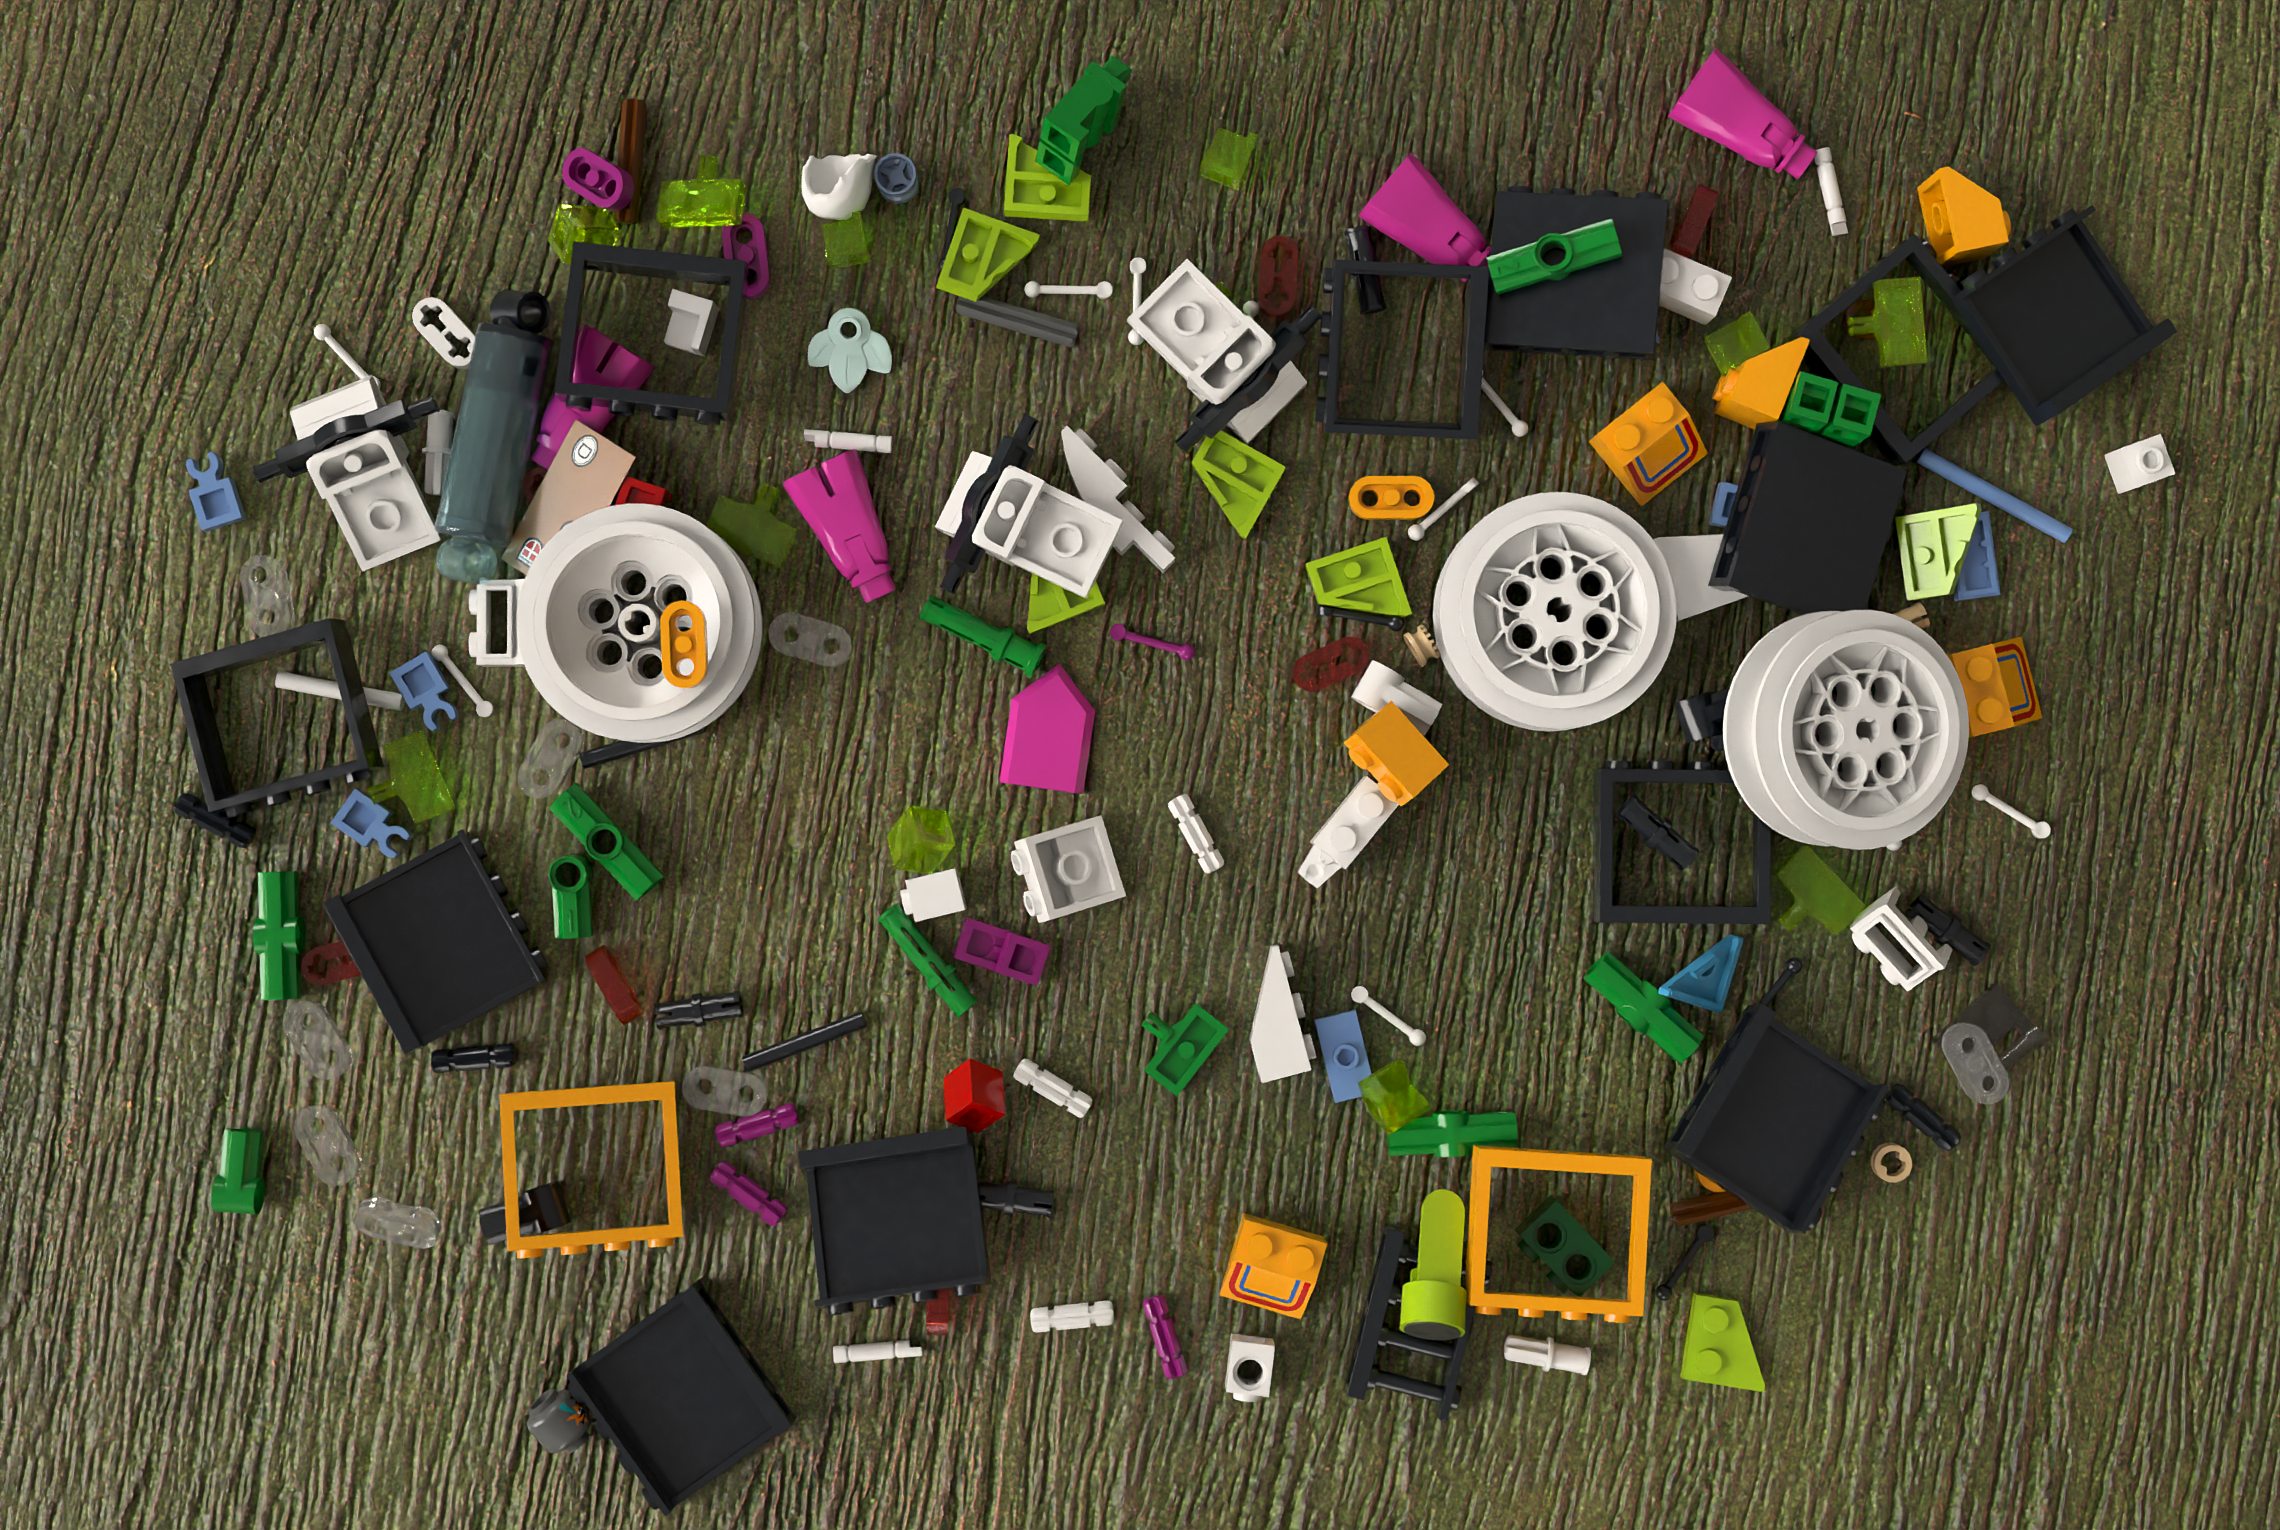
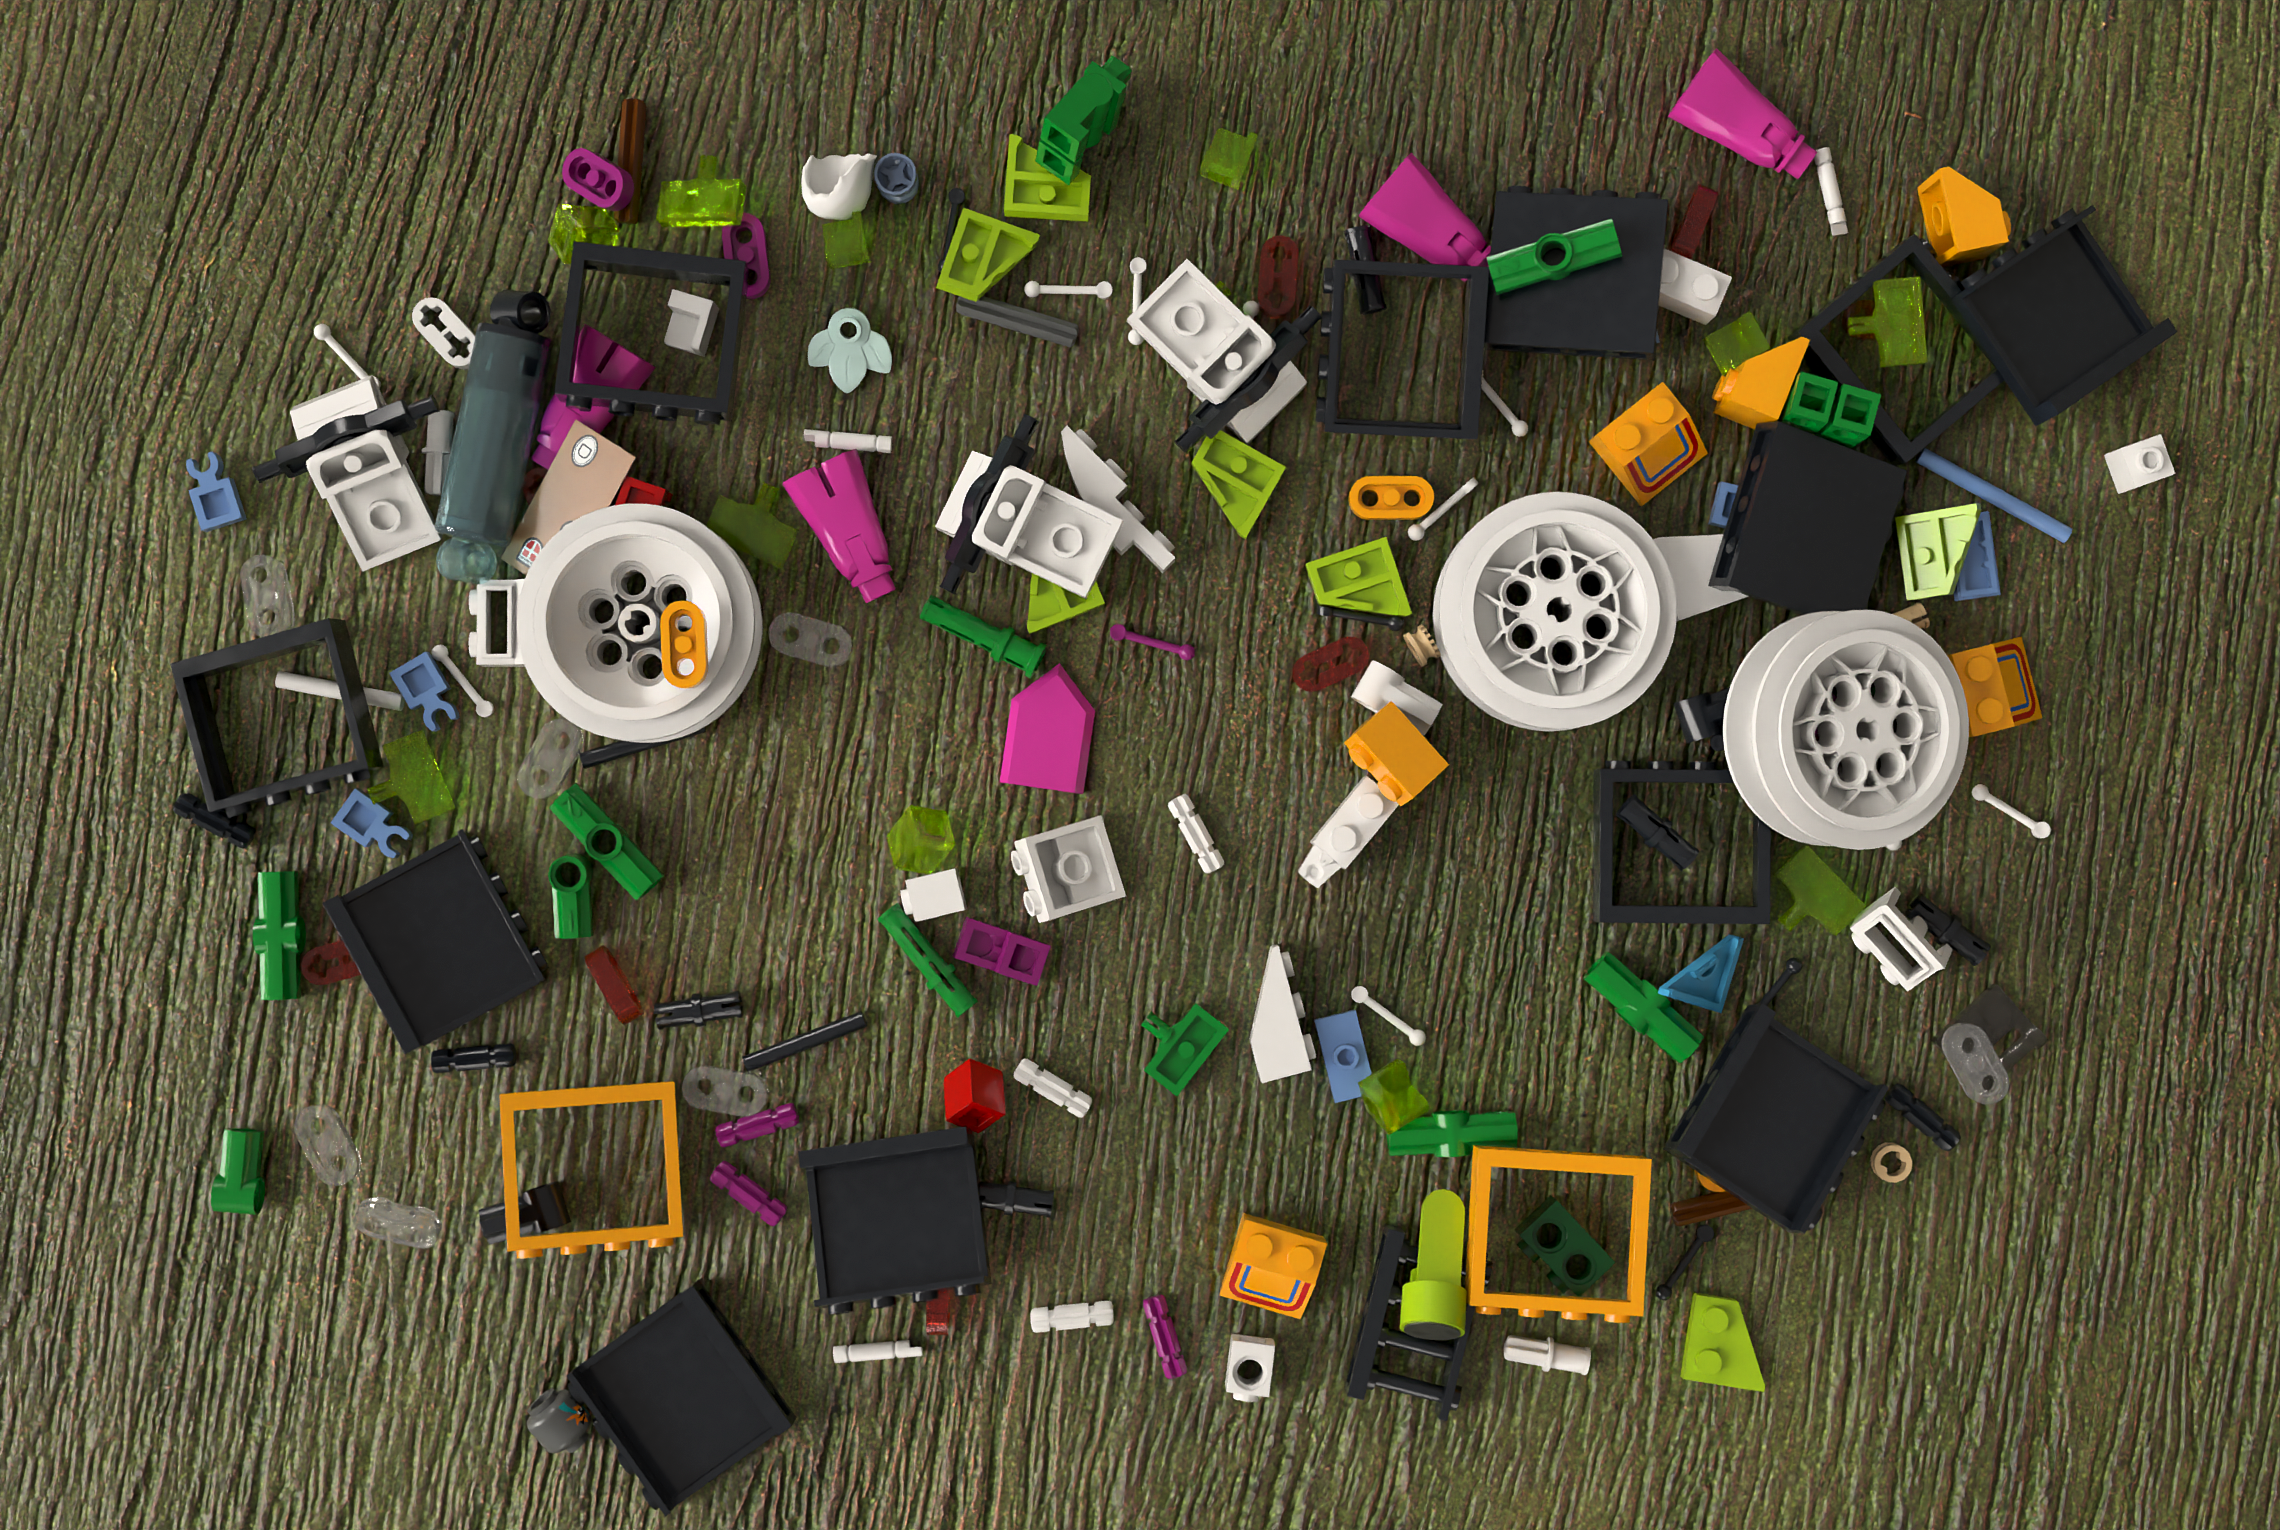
clear plate [283,1000,353,1080] -> none

